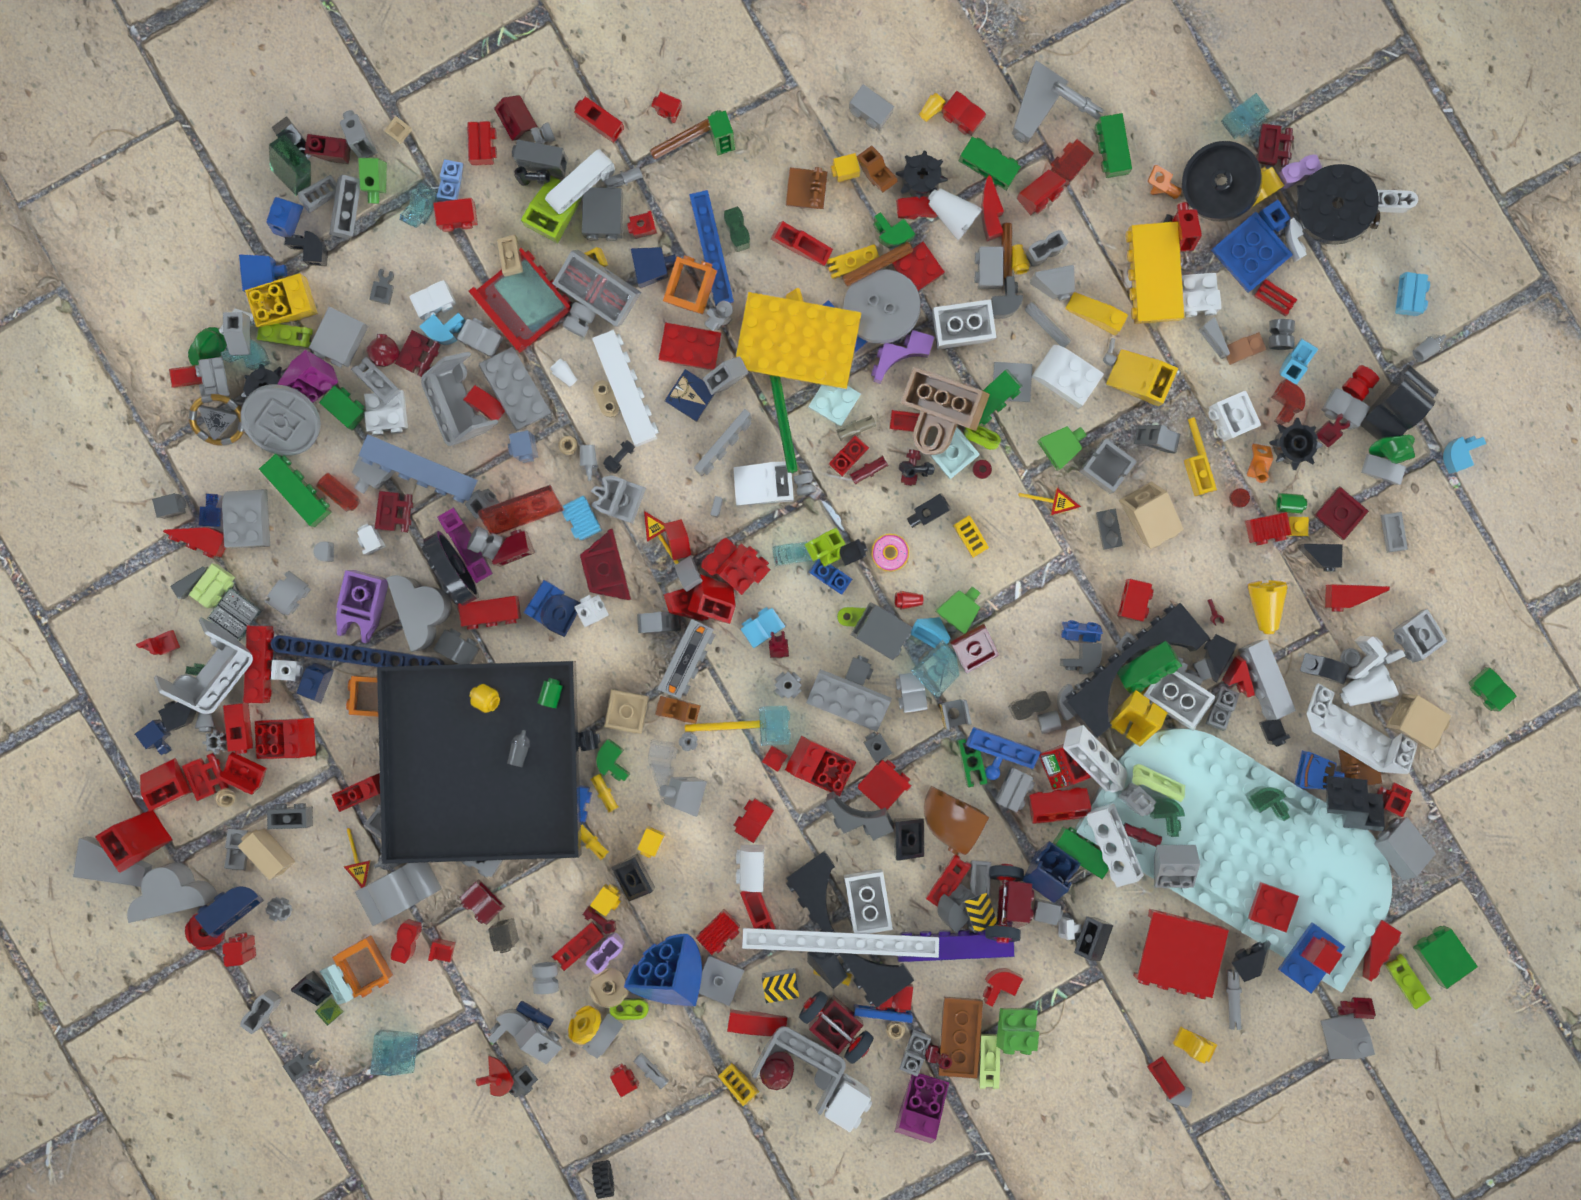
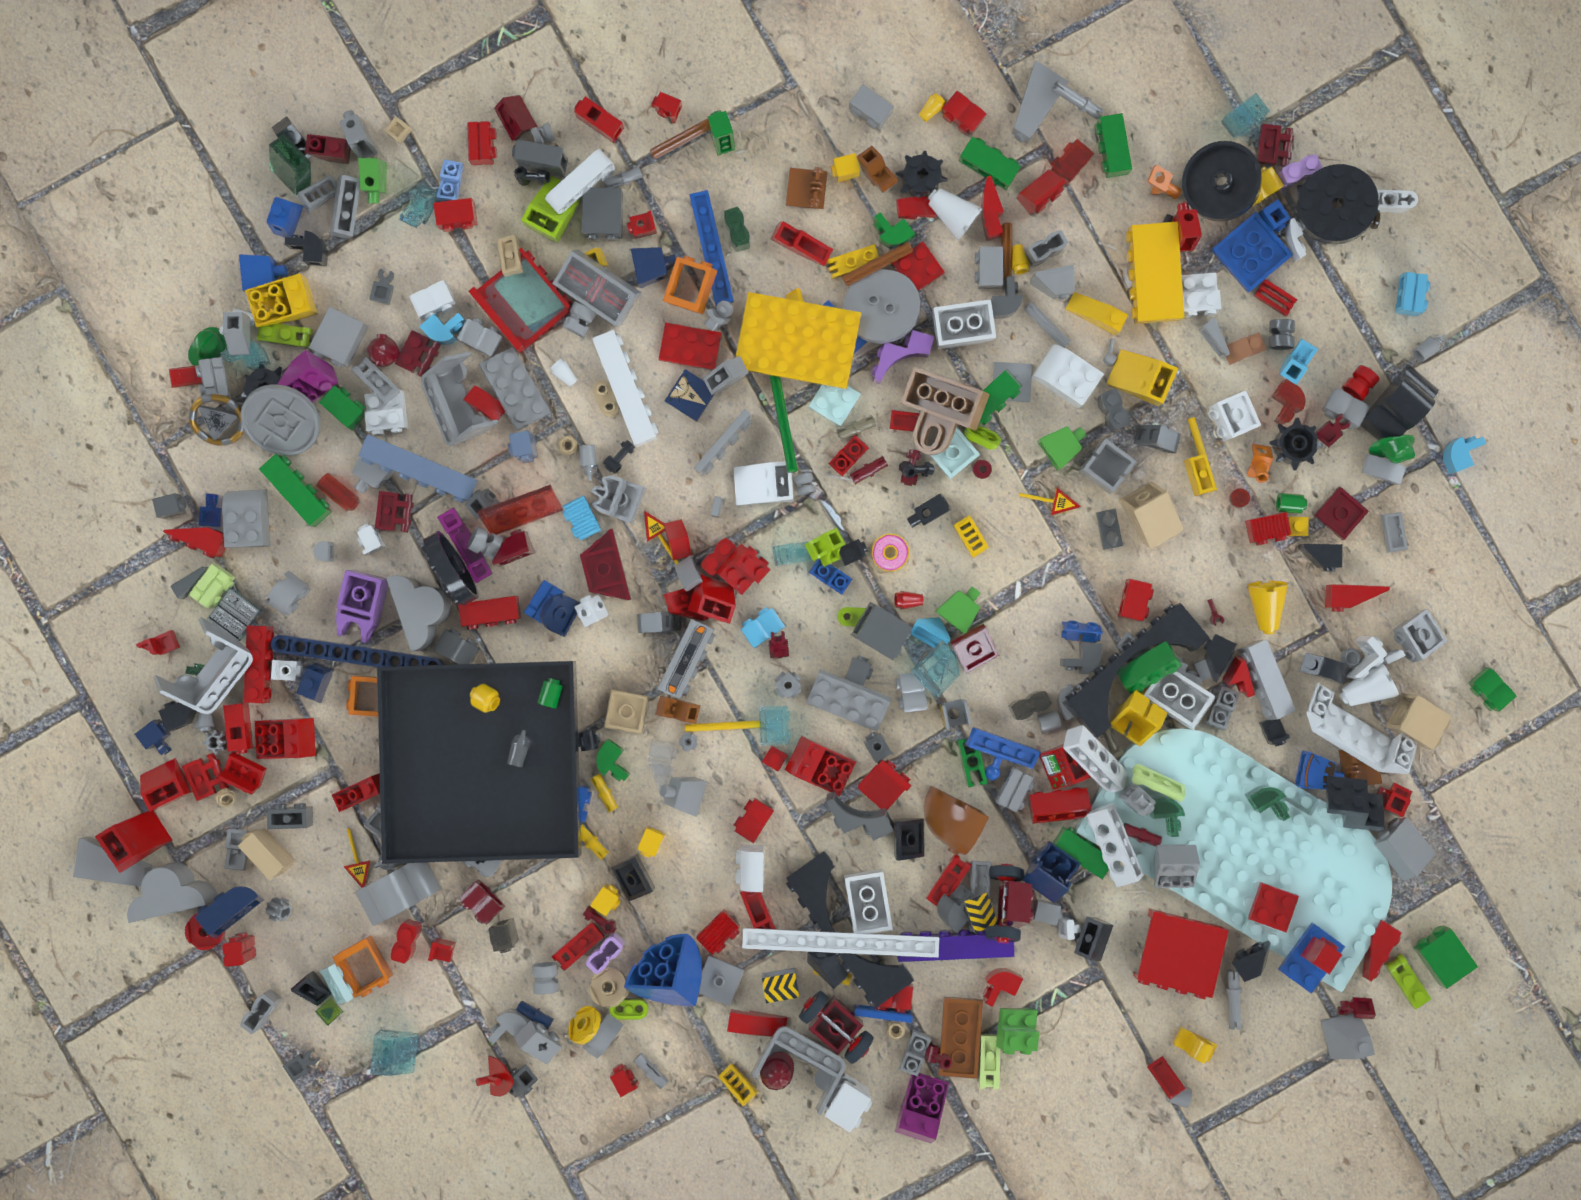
black tyre [592,1160,615,1199] -> none
none -> dark grey brick [1098,389,1130,432]

